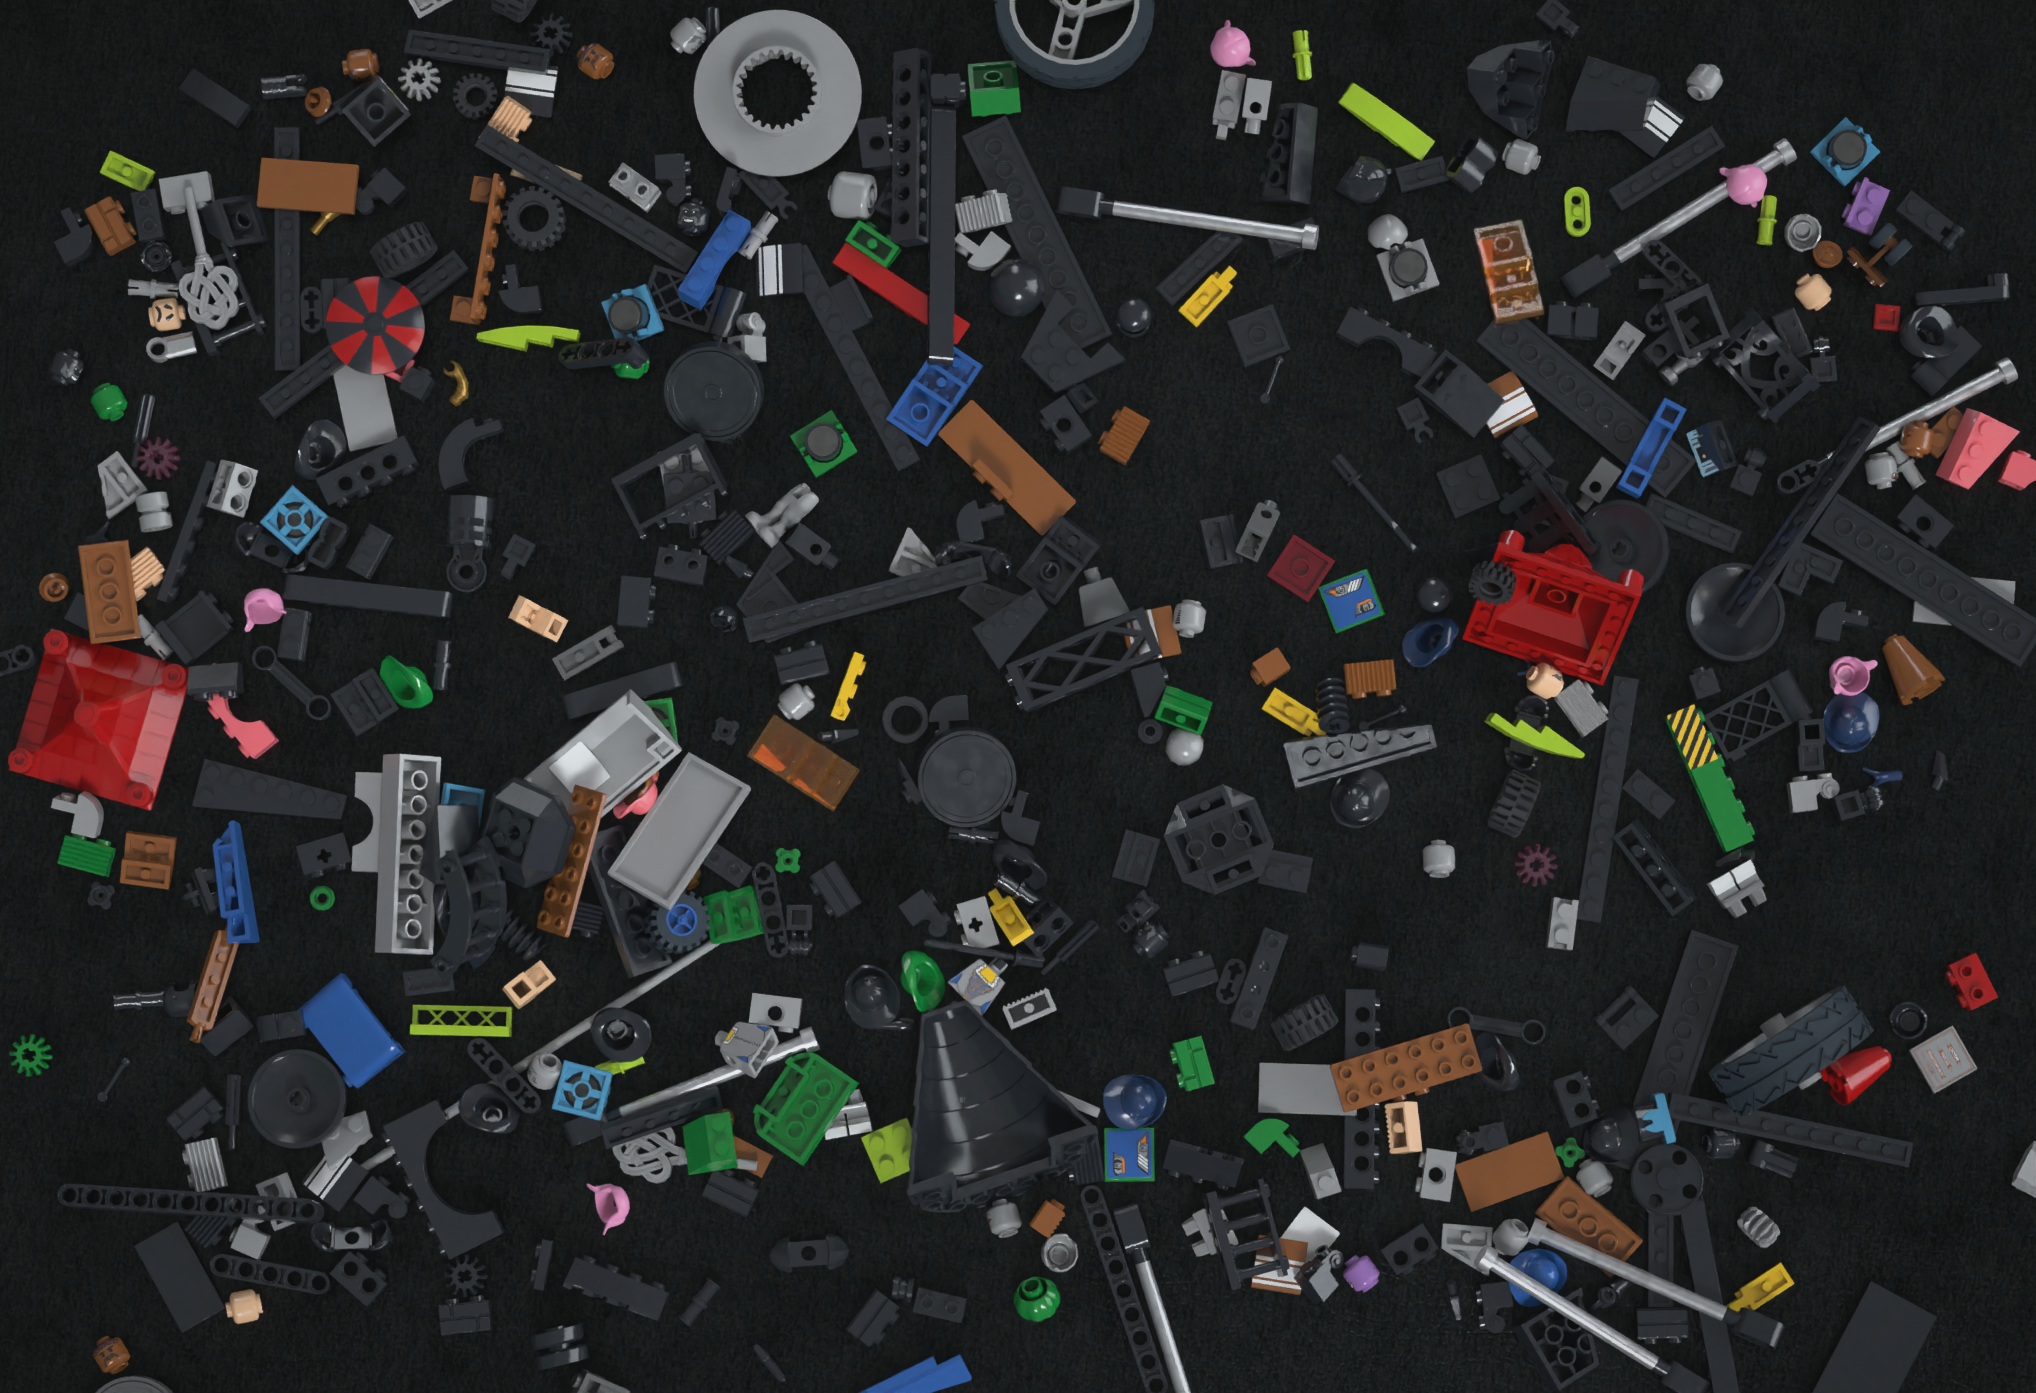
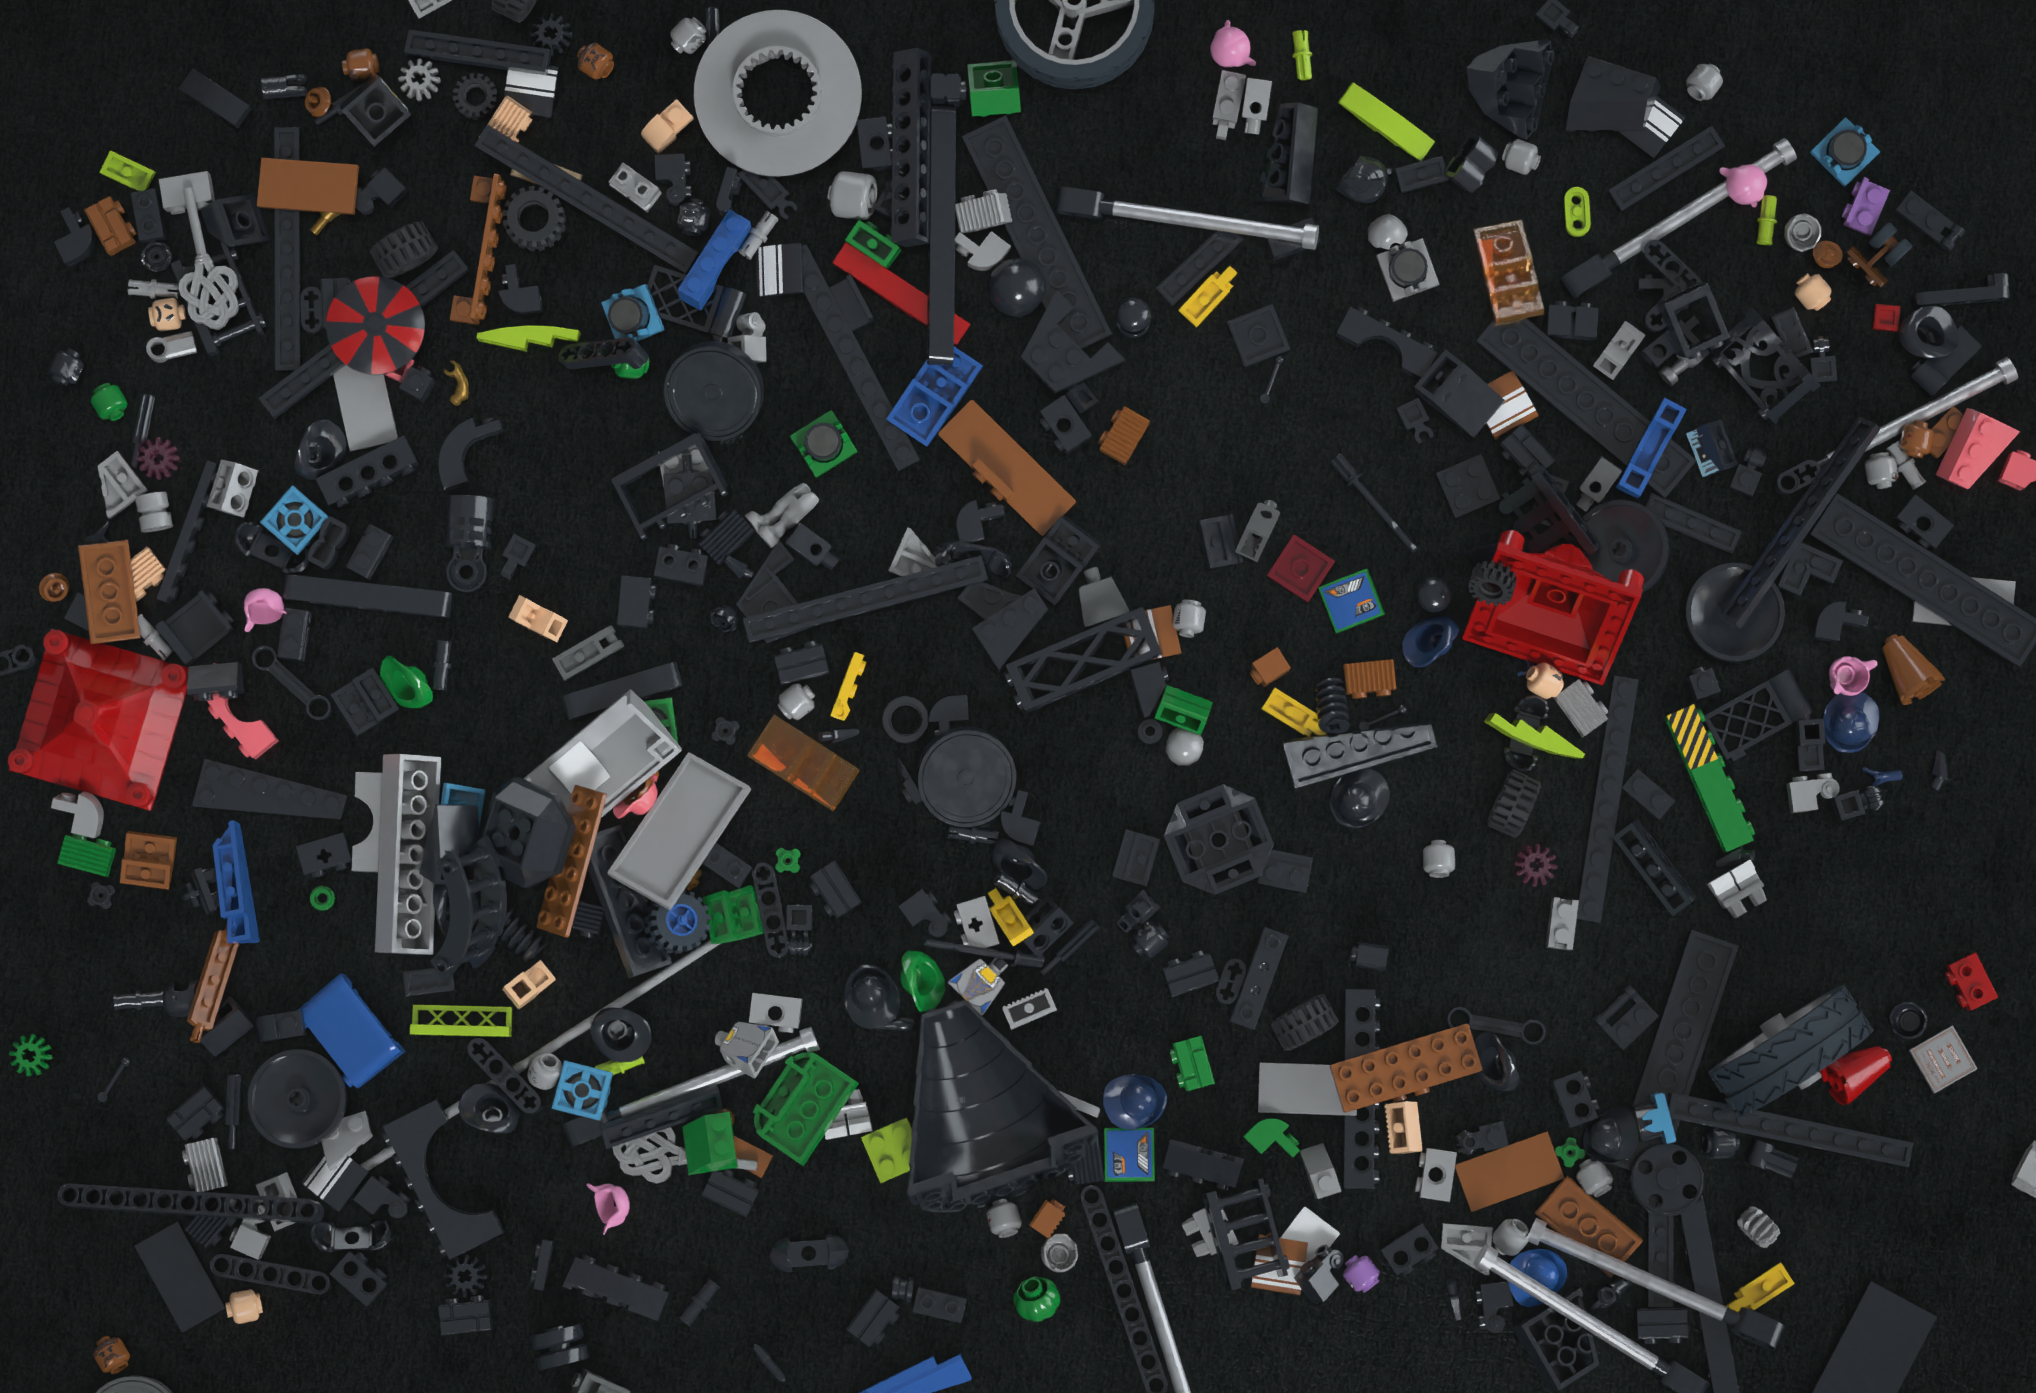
none -> light nougat brick [641,99,694,155]

